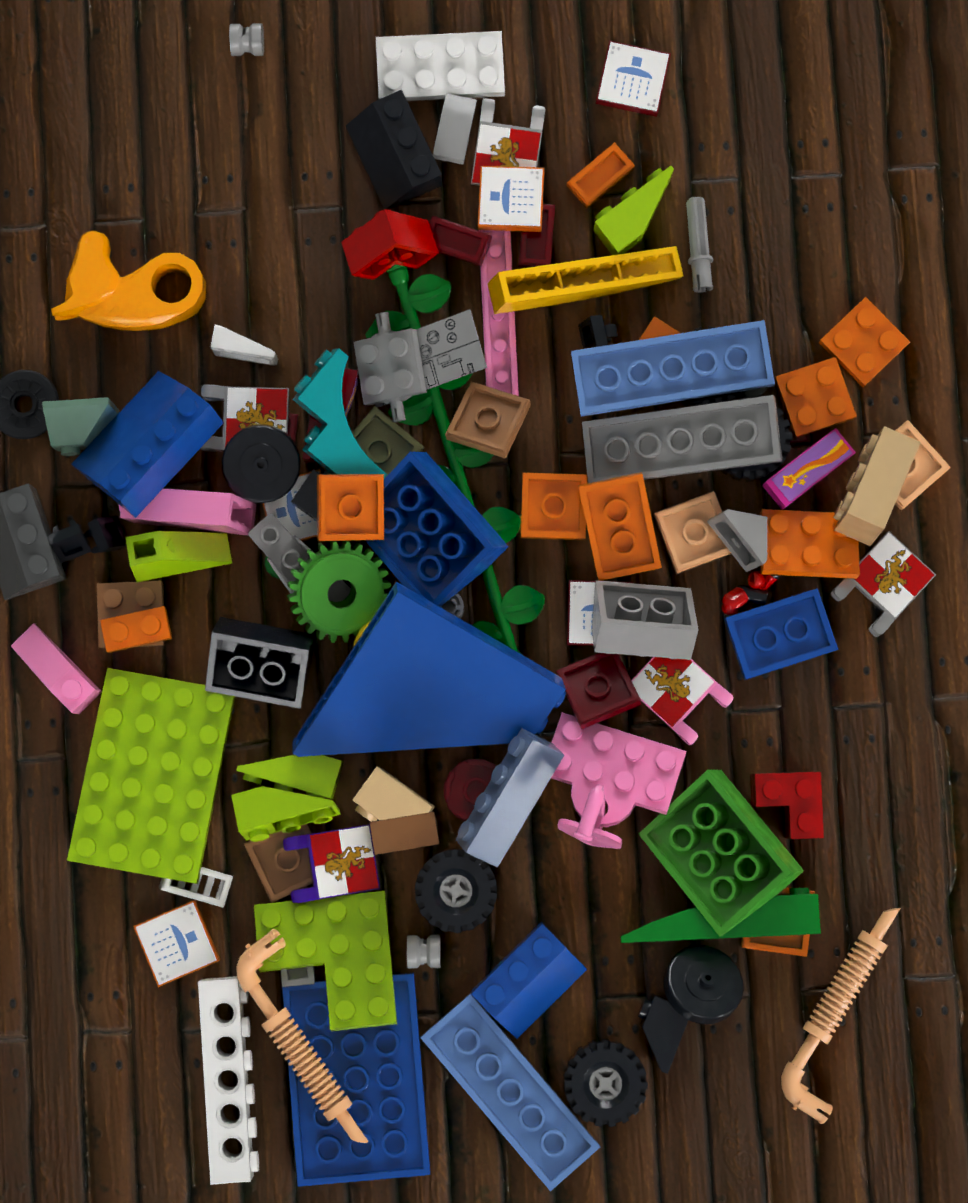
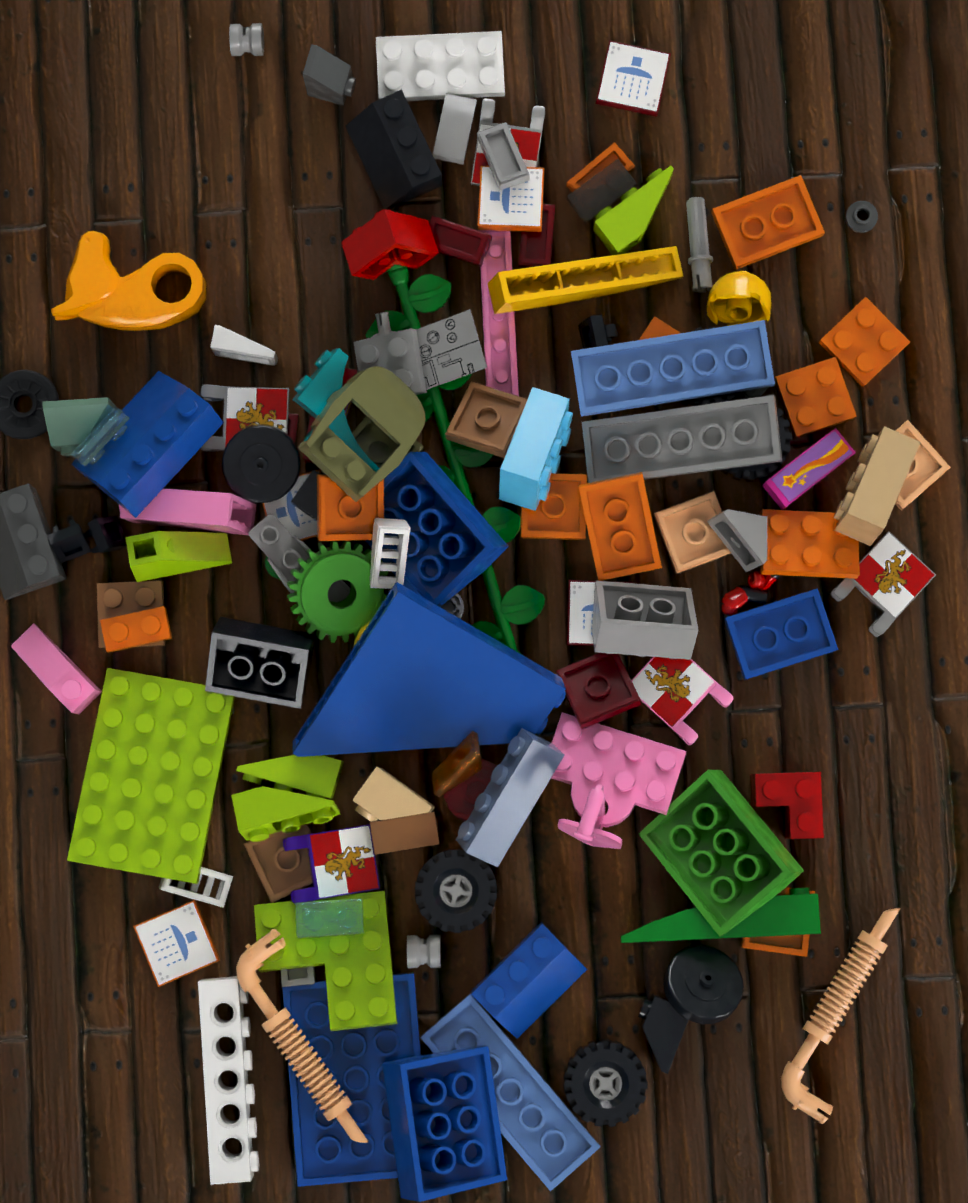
none -> clear light blue plate [70,408,130,466]
none -> clear light blue plate [295,898,364,938]
none -> olive slope [298,366,425,502]
none -> dark grey slope [303,44,356,106]
none -> white slope [370,518,410,589]
none -> blue slope [382,1046,507,1202]
none -> clear orange slope [432,731,483,797]
none -> light grey tile [477,122,530,190]
none -> medium azure brick [499,387,573,511]
none -> clear smoke plate [566,159,637,224]
none -> yellow cylinder [707,271,771,326]
none -> orange plate [711,175,825,270]
none -> dark grey plate [845,201,878,233]

